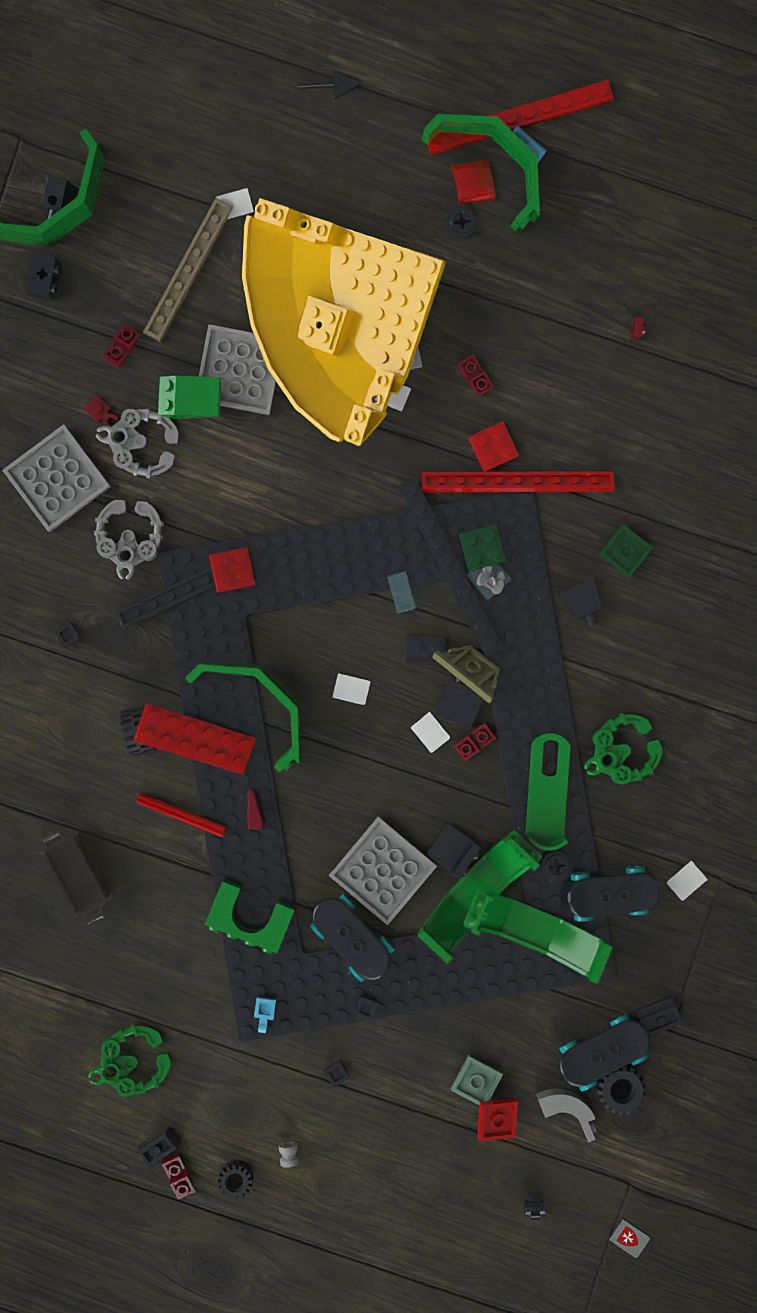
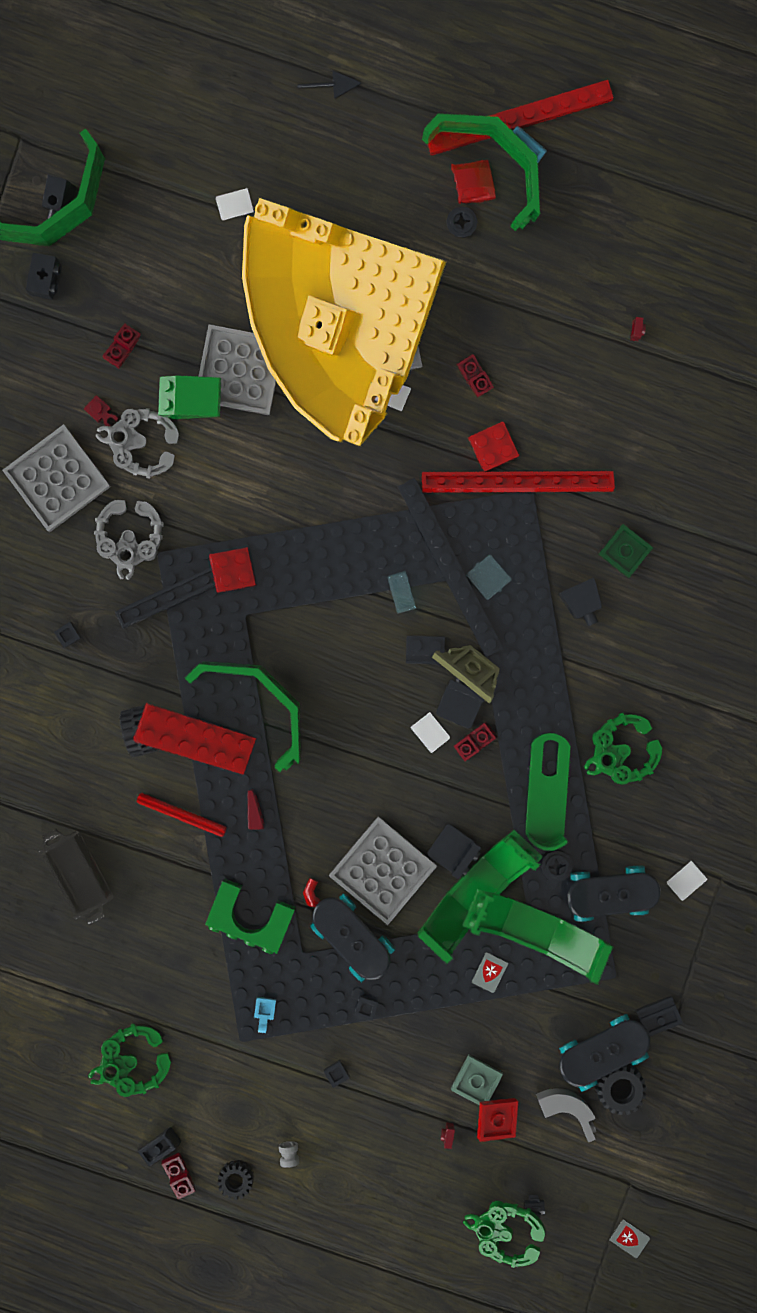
dark tan tile [143,198,233,342] -> none
white sticker [333,673,370,705] -> none
dark green plate [459,524,506,572] -> none
light grey piece [477,566,505,594] -> none
none -> red arm [303,878,320,907]
none -> dark red plate [440,1122,455,1149]
none -> green piece [463,1201,546,1268]
none -> light grey sticker [472,952,508,993]

